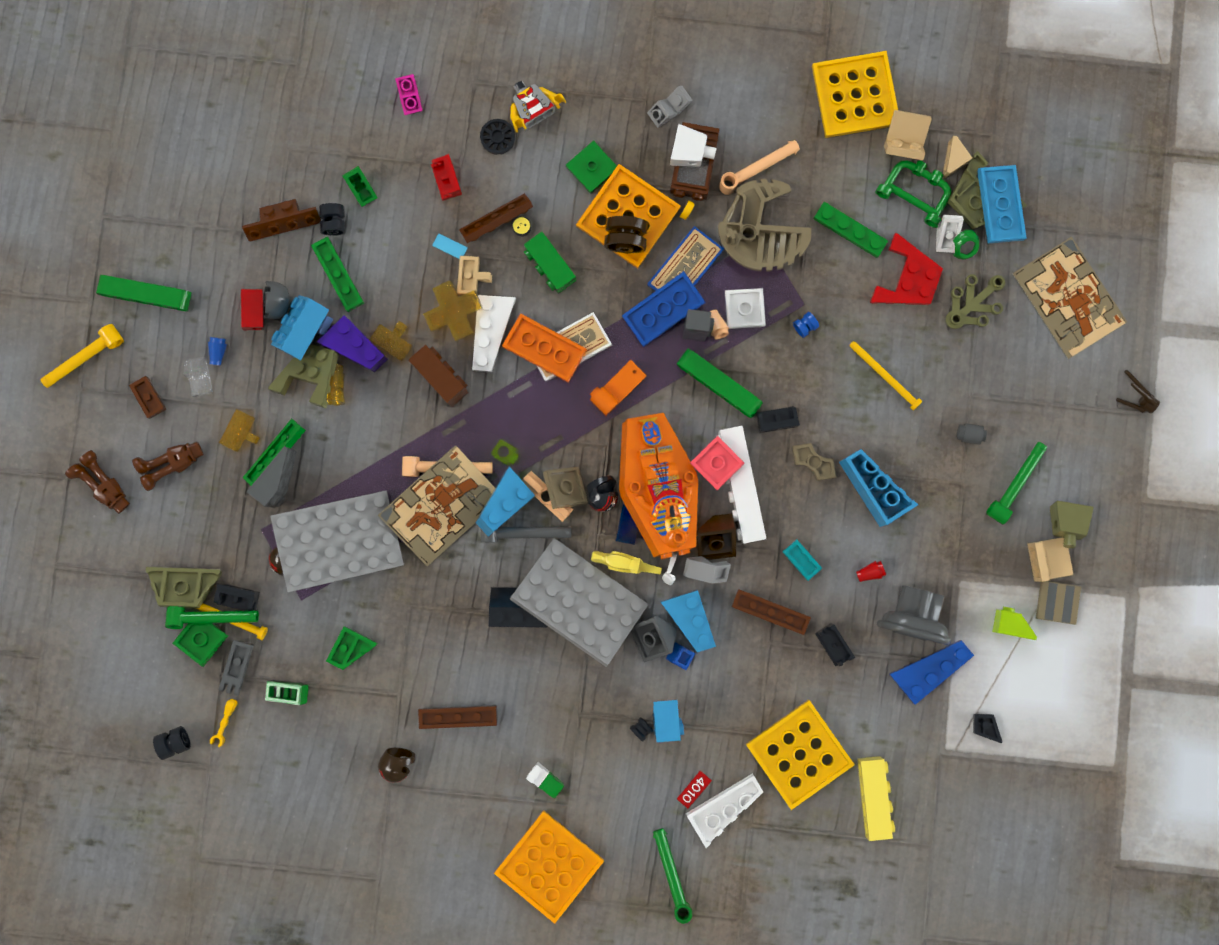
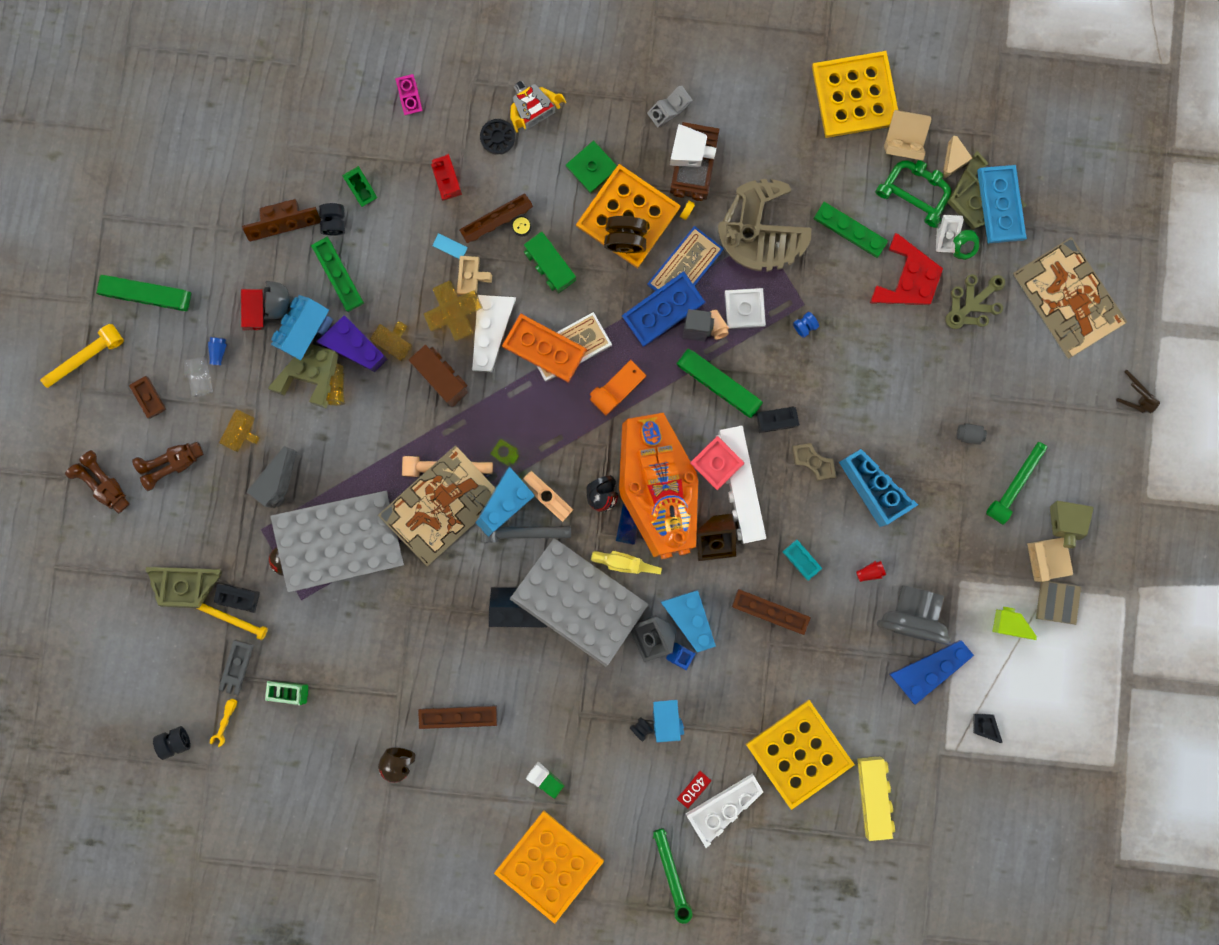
green piece [165,606,259,629] -> none
green plate [172,623,228,667] -> none
green plate [243,418,306,486] -> none
green wing [326,626,378,670] -> none
dark tan tile [543,467,588,509] -> none
white piece [662,554,677,585] -> none
light grey slope [683,556,731,583] -> none
light nougat piece [719,140,800,195] -> none
black hinge [815,623,855,666] -> none
yellow bar [850,341,922,410] -> none

